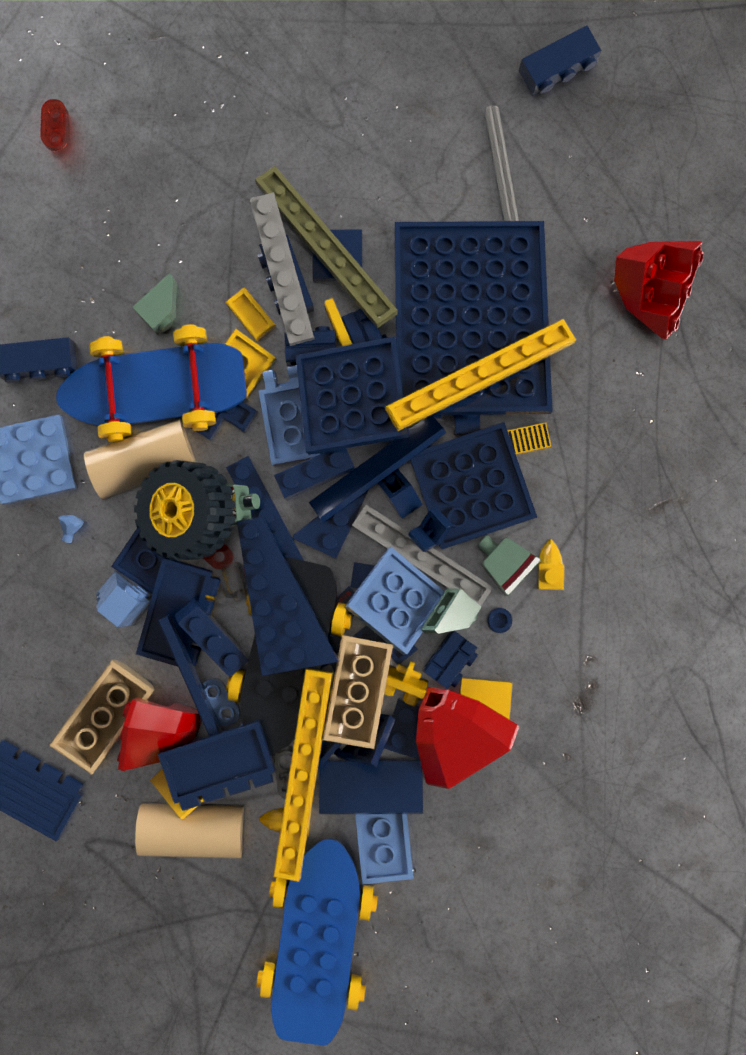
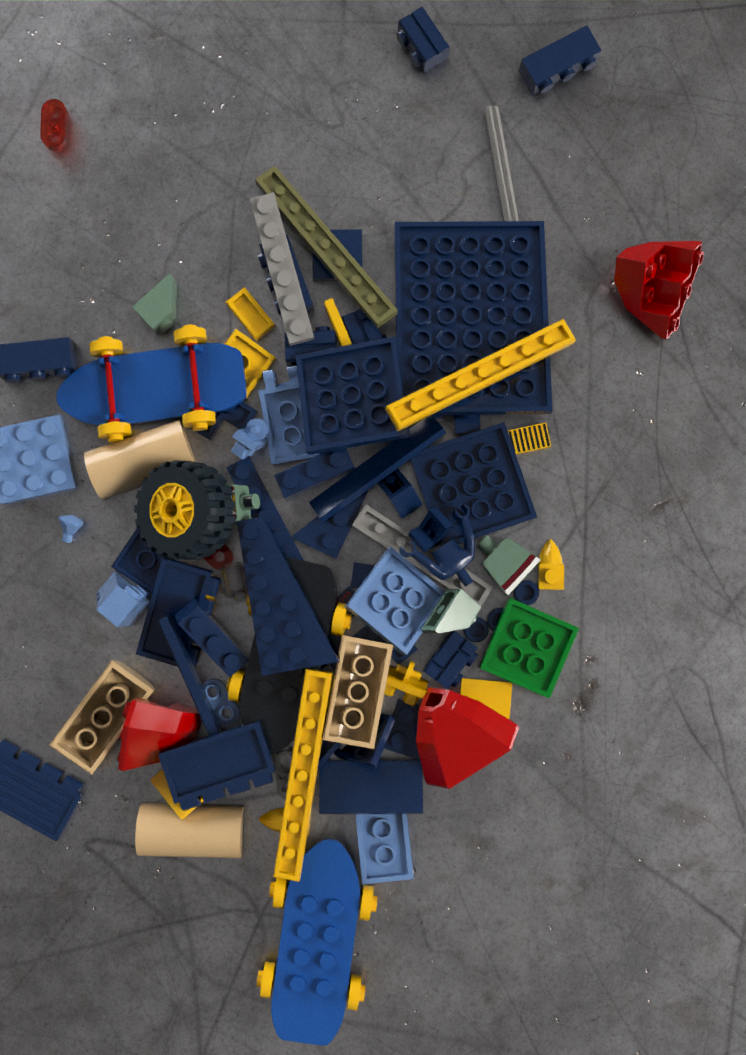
none -> medium blue hips [231,418,269,459]
none -> dark blue brick [396,7,450,72]
none -> dark blue piece [399,504,475,587]
none -> dark blue tile [463,617,489,642]
none -> green plate [478,597,580,699]
none -> dark blue tile [513,580,539,605]

